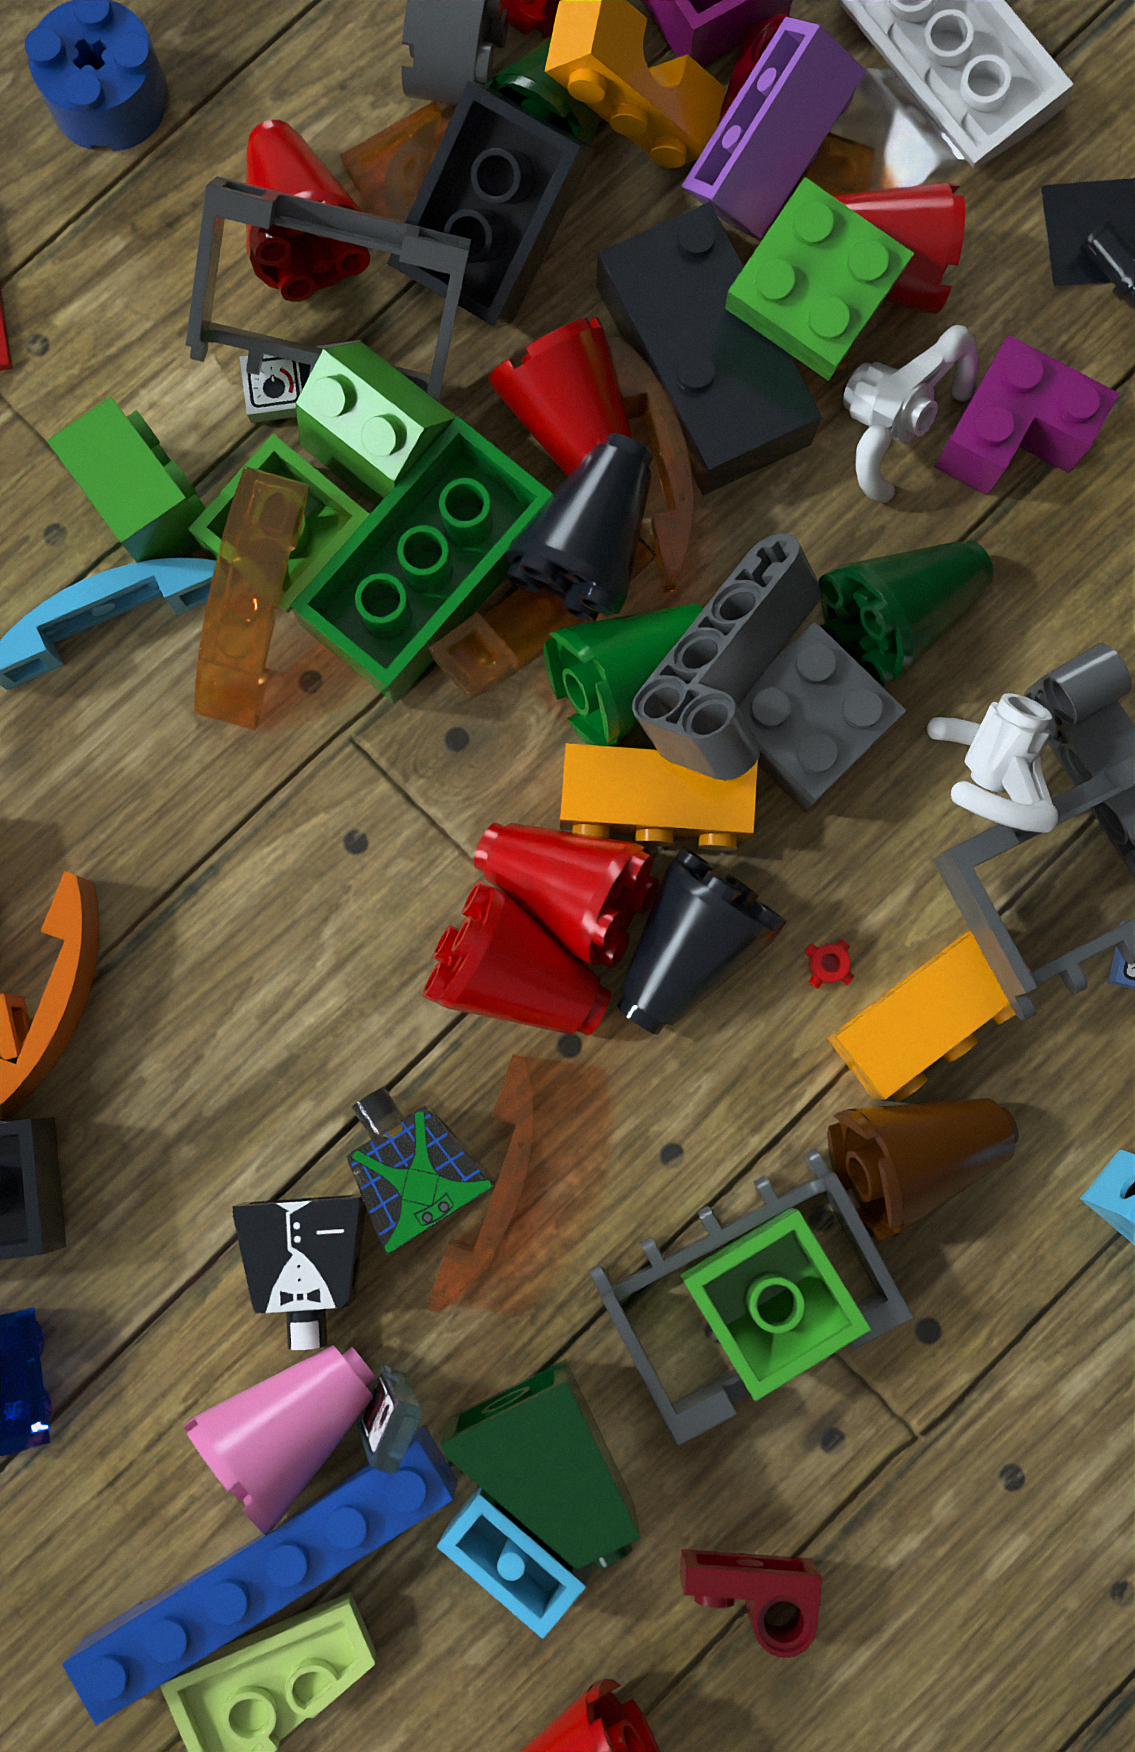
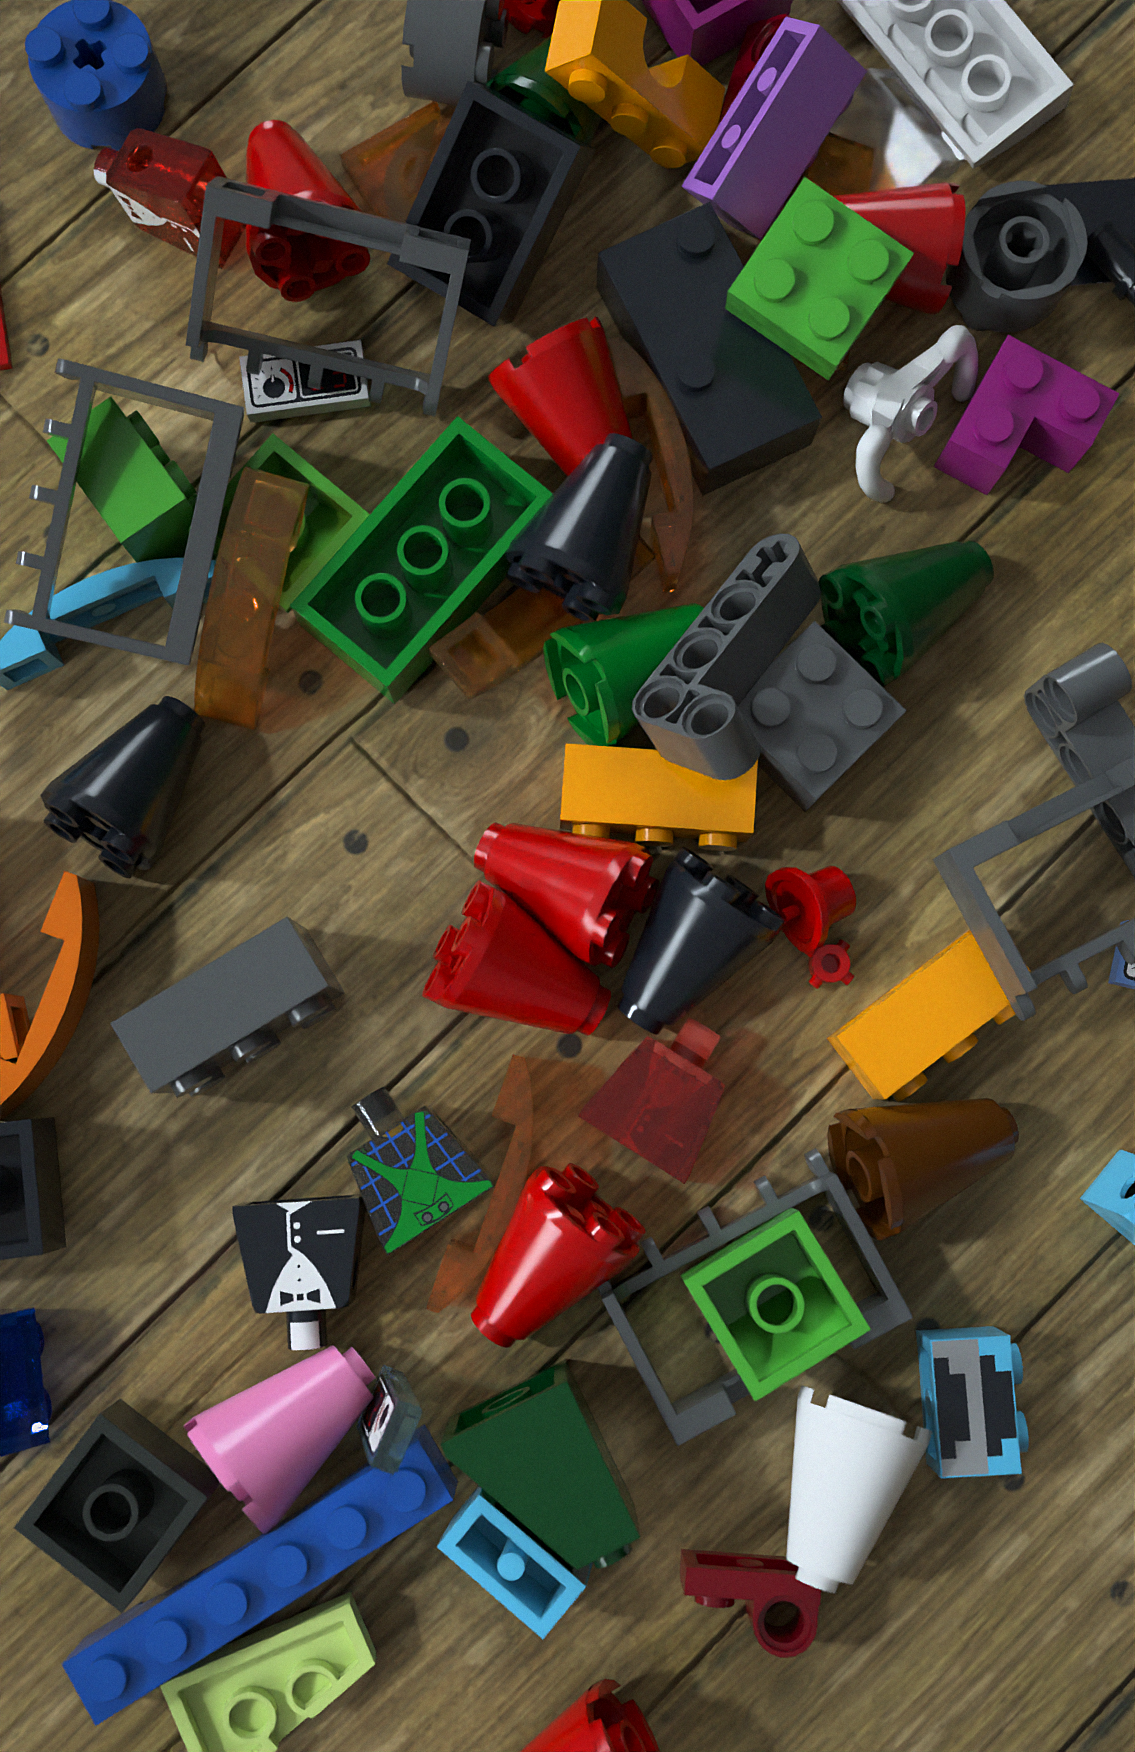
bright green slope [295,341,457,506] -> none
white piece [927,693,1058,833] -> none
none -> dark grey hinge [4,359,244,666]
none -> pearl dark grey brick [14,1398,221,1613]
none -> black cone [40,696,206,879]
none -> clear red torso [94,128,246,269]
none -> dark grey brick [110,917,345,1098]
none -> red cone [471,1163,646,1348]
none -> clear red torso [577,1017,725,1184]
none -> red piece [765,866,856,954]
none -> white cone [786,1385,932,1593]
none -> brick [916,1326,1029,1478]
none -> dark grey brick [945,181,1087,332]

